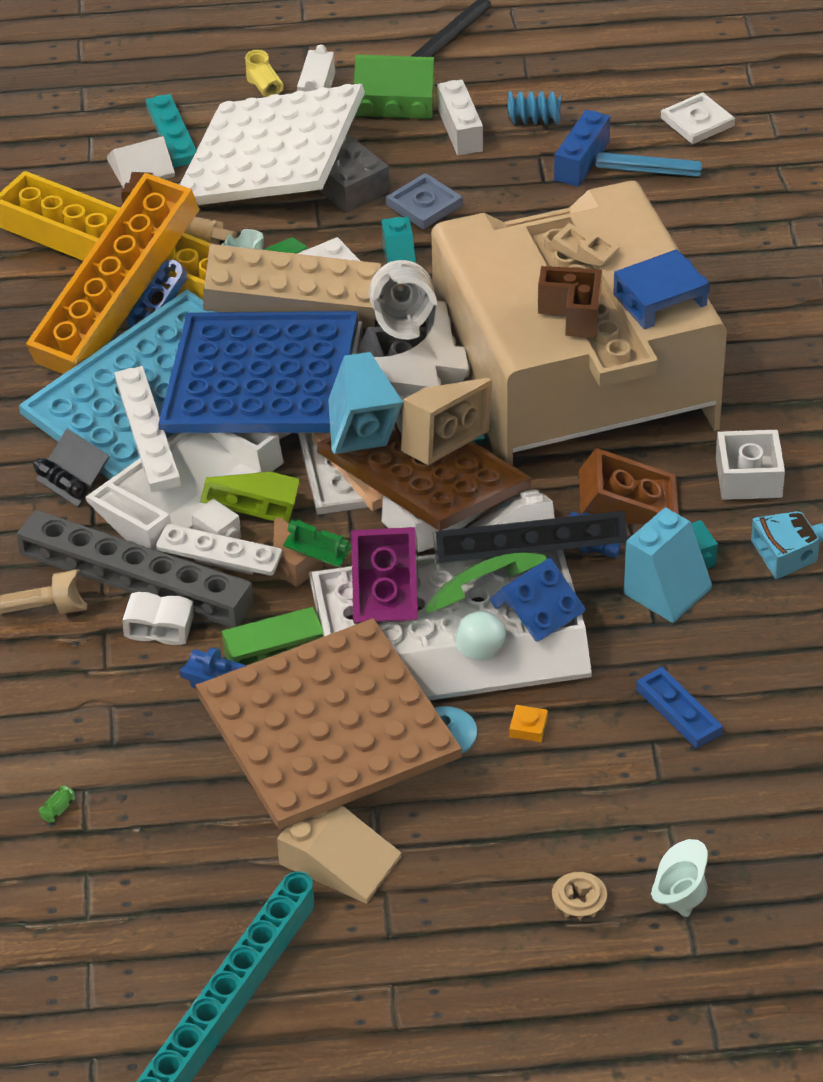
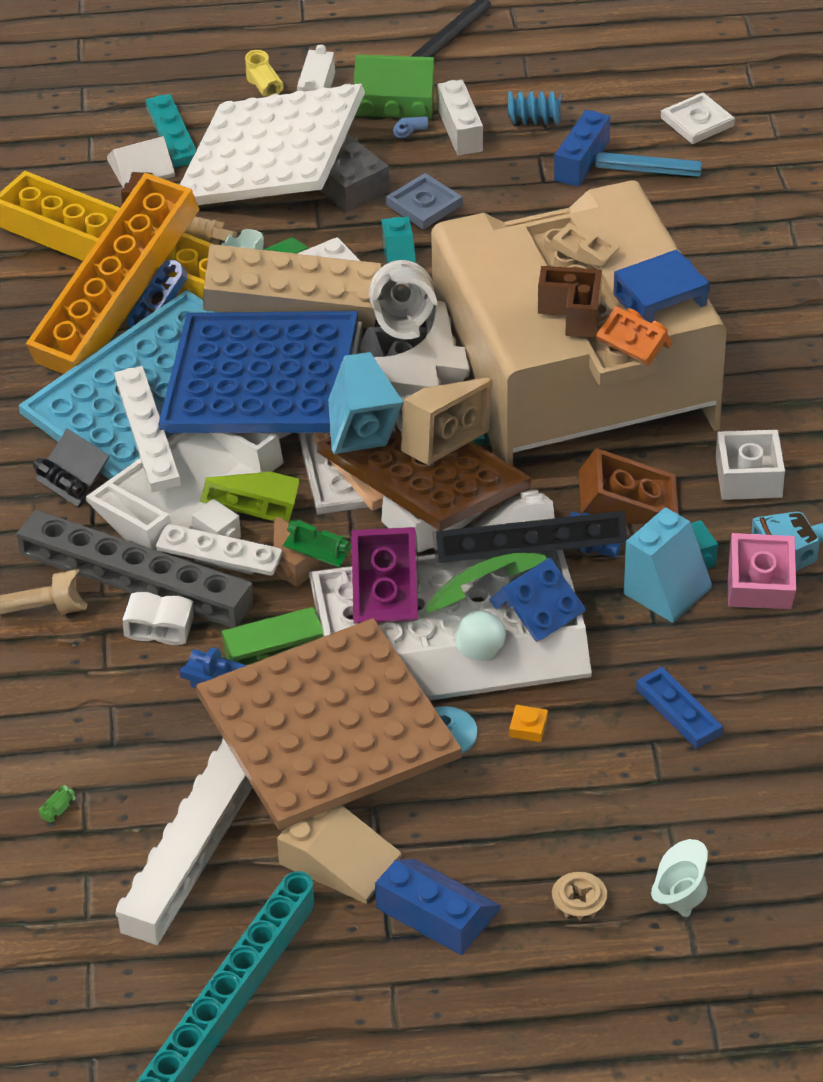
none -> white brick [116,738,253,945]
none -> blue slope [375,859,501,956]
none -> medium blue arm [393,117,428,138]
none -> orange bracket [596,306,673,366]
none -> bright pink slope [728,533,796,609]

